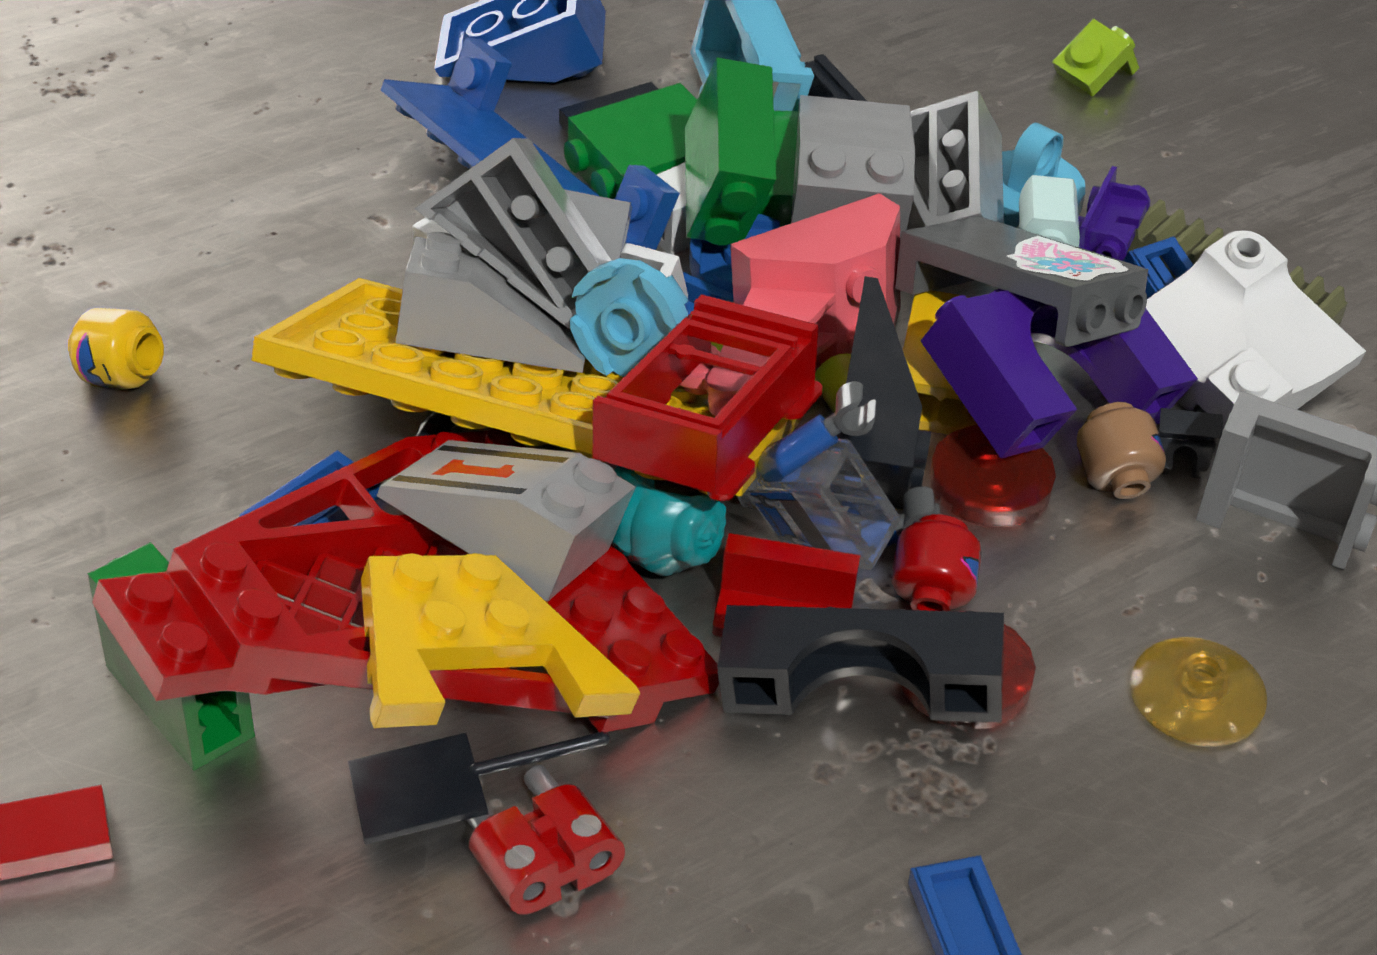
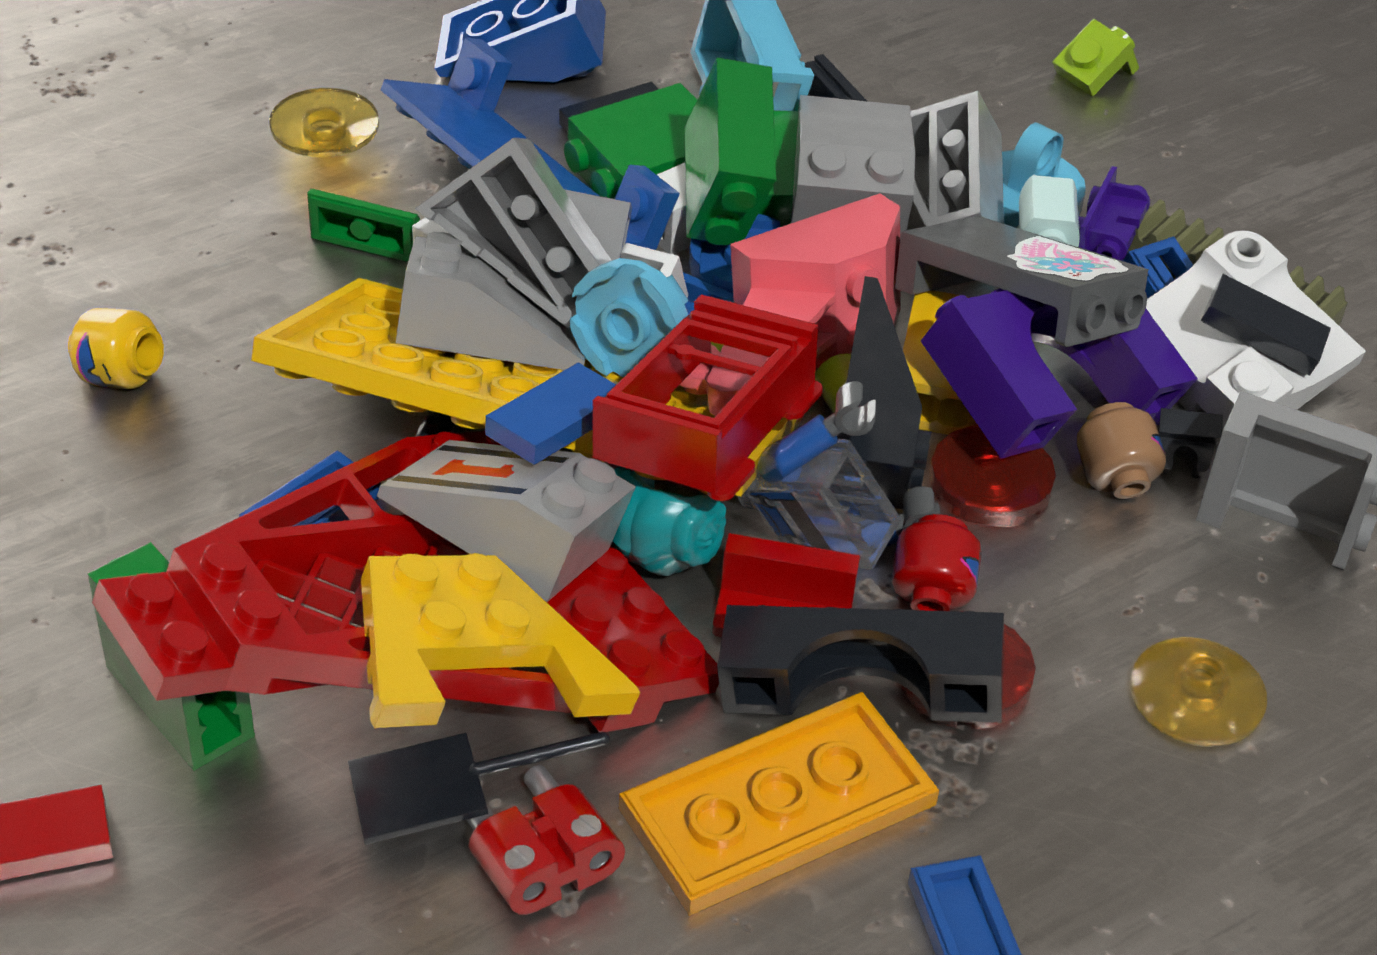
none -> clear yellow dish [269,88,379,157]
none -> green slope [307,188,421,262]
none -> blue tile [485,362,616,465]
none -> light orange tile [618,692,939,916]
none -> black tile [1201,274,1331,376]

